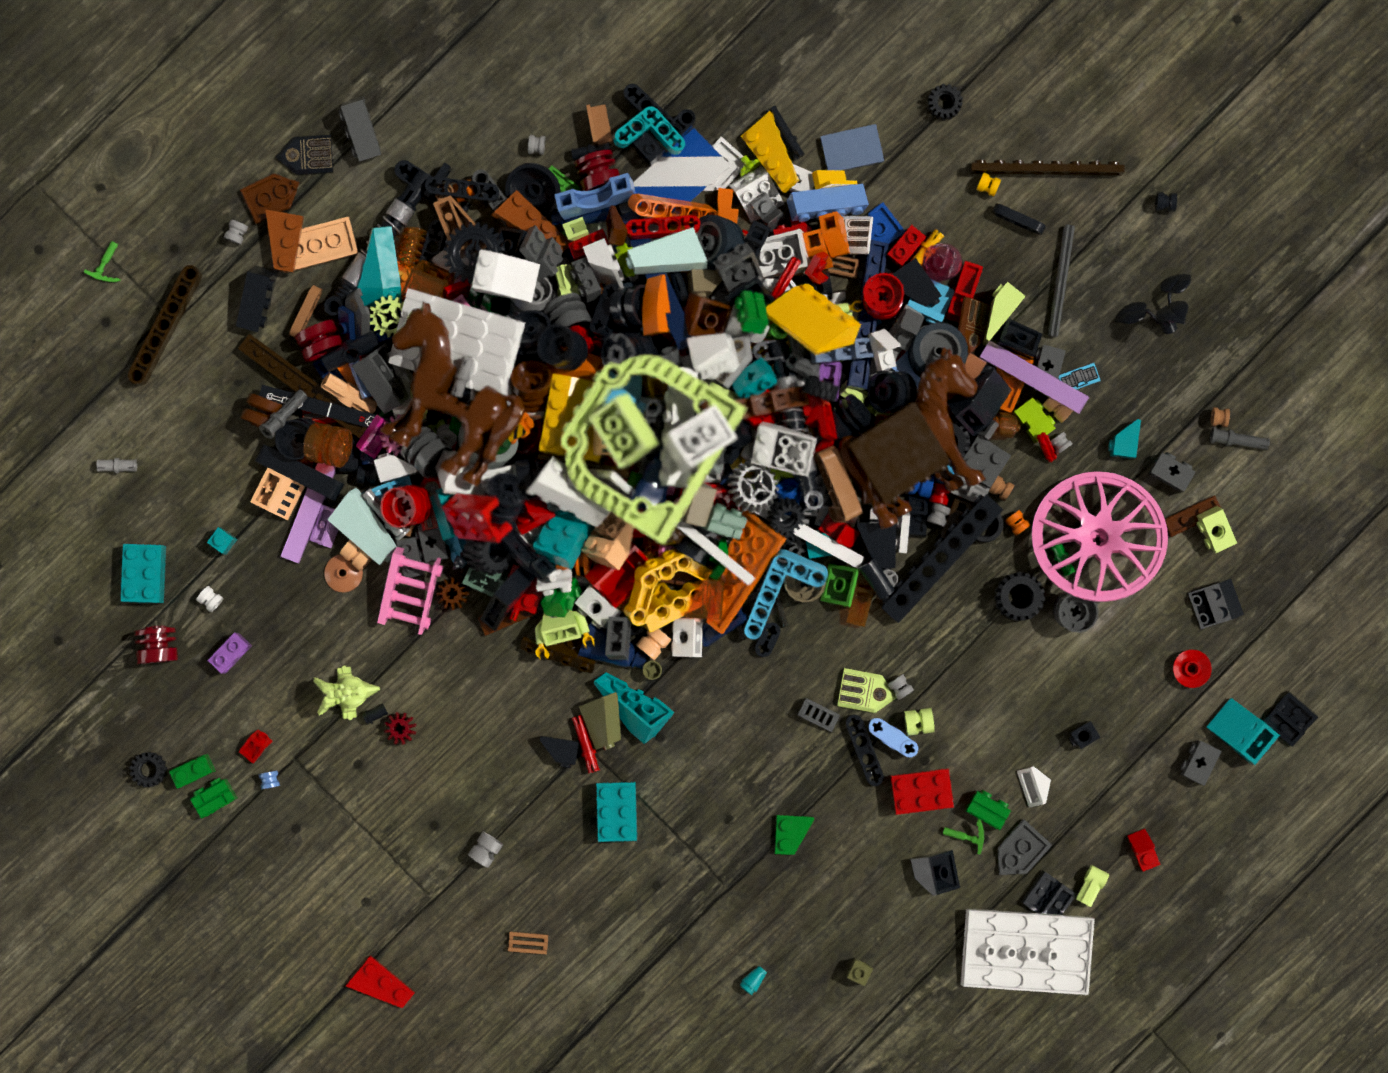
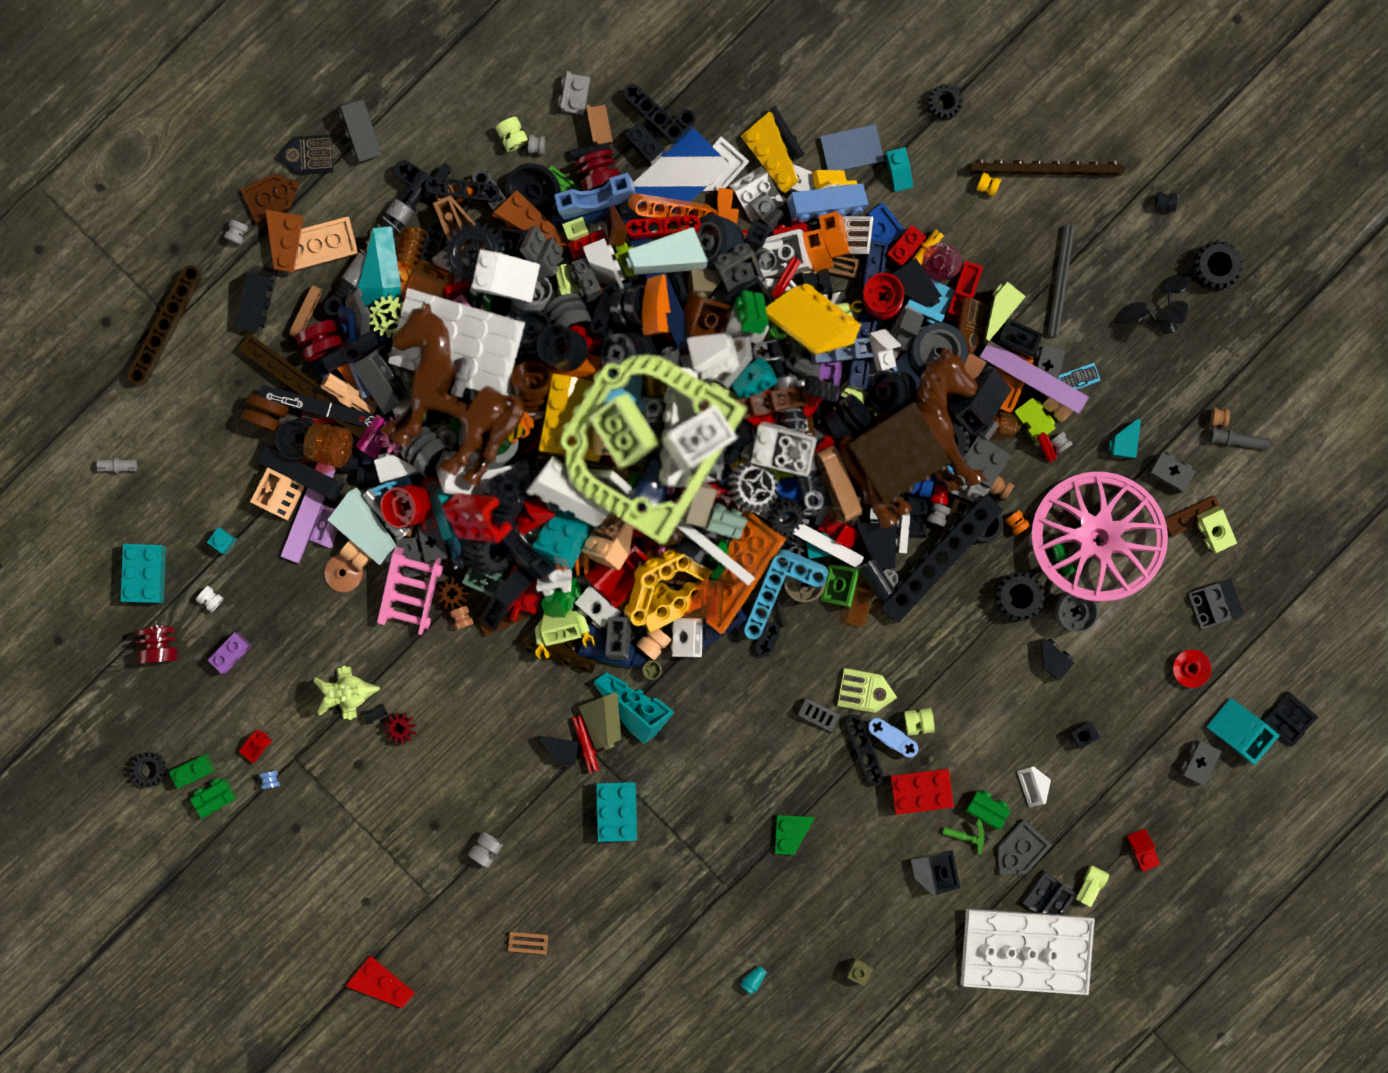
bright green piece [84,241,121,282] -> none
dark grey pin [259,390,307,439] -> none
teal beam [613,106,685,155] -> none
lime plant [740,155,761,177] -> none
red bracket [804,251,829,284] -> none
red slope [805,398,838,441] -> none
light grey wheel [887,674,914,700] -> none
black beam [992,203,1046,235] -> none
none -> nougat wheel [450,606,474,630]
none -> yellowish green wheel [495,117,529,152]
none -> light grey bracket [558,71,590,116]
none -> dark grey wheel [754,247,777,271]
none -> teal slope [885,147,913,192]
none -> black slope [1040,638,1075,681]
none -> black tyre [1191,240,1244,291]

